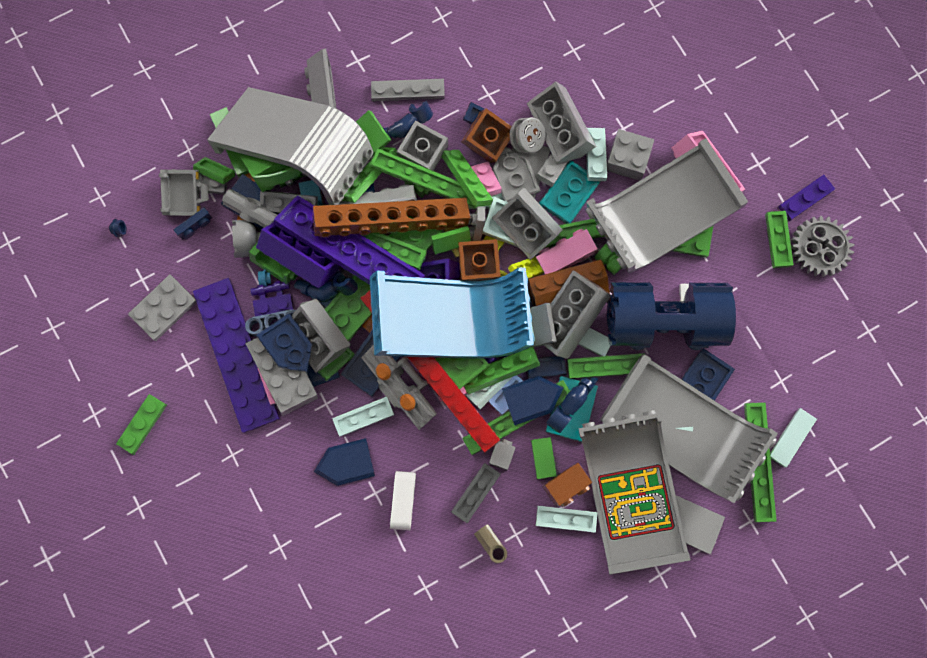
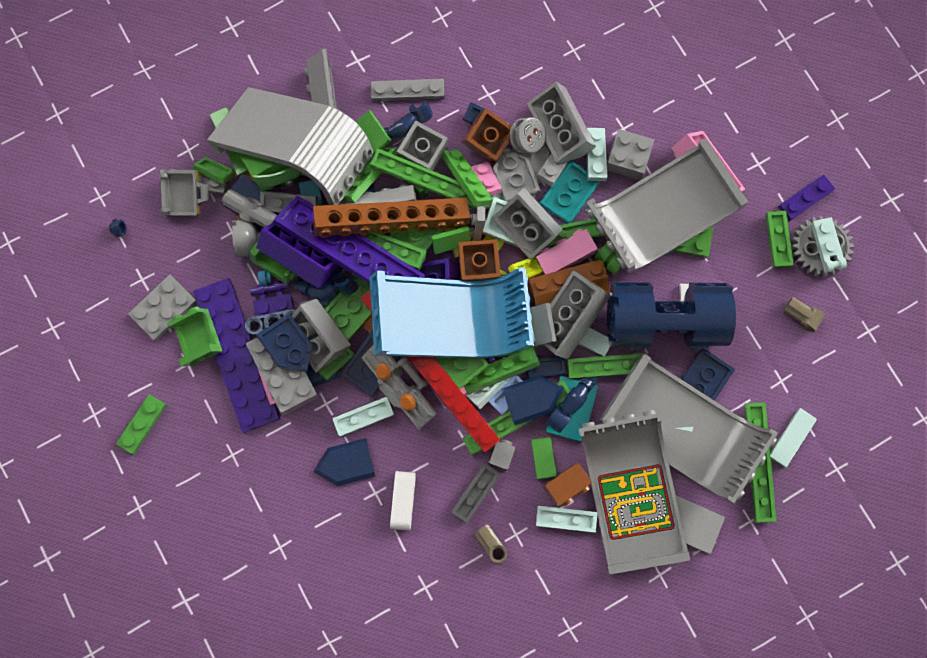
dark blue plate [173,208,213,240] -> none
none -> bright green panel [167,307,223,367]
none -> dark tan piece [783,297,825,333]
none -> light aqua plate [811,217,847,272]

